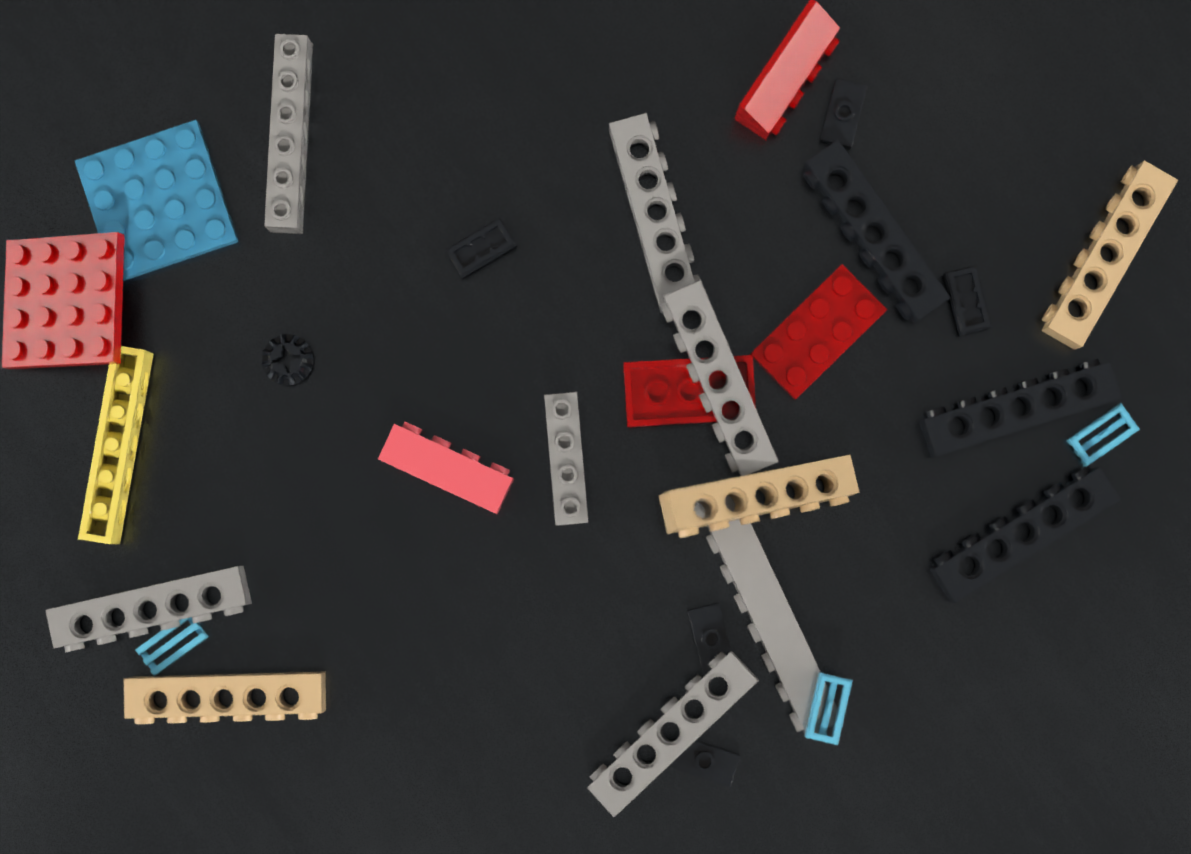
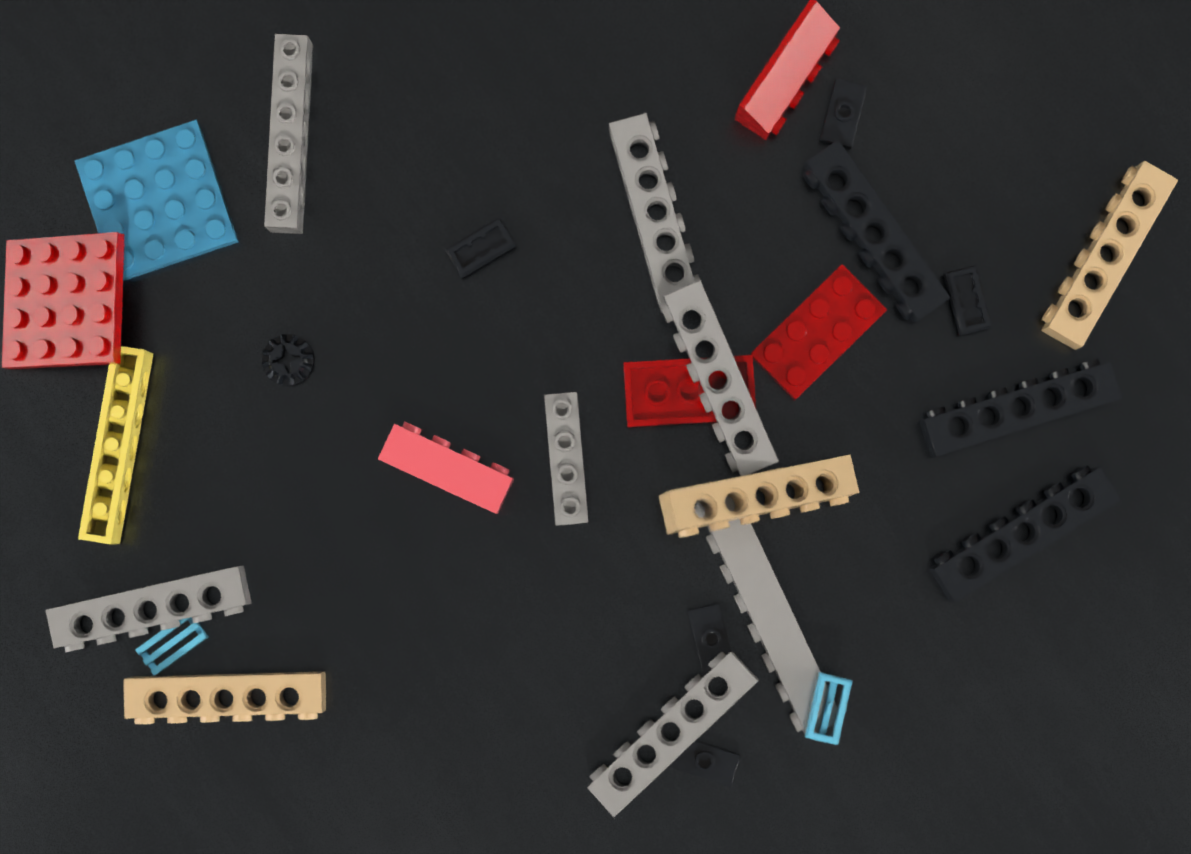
medium azure tile [1066,403,1140,466] -> none

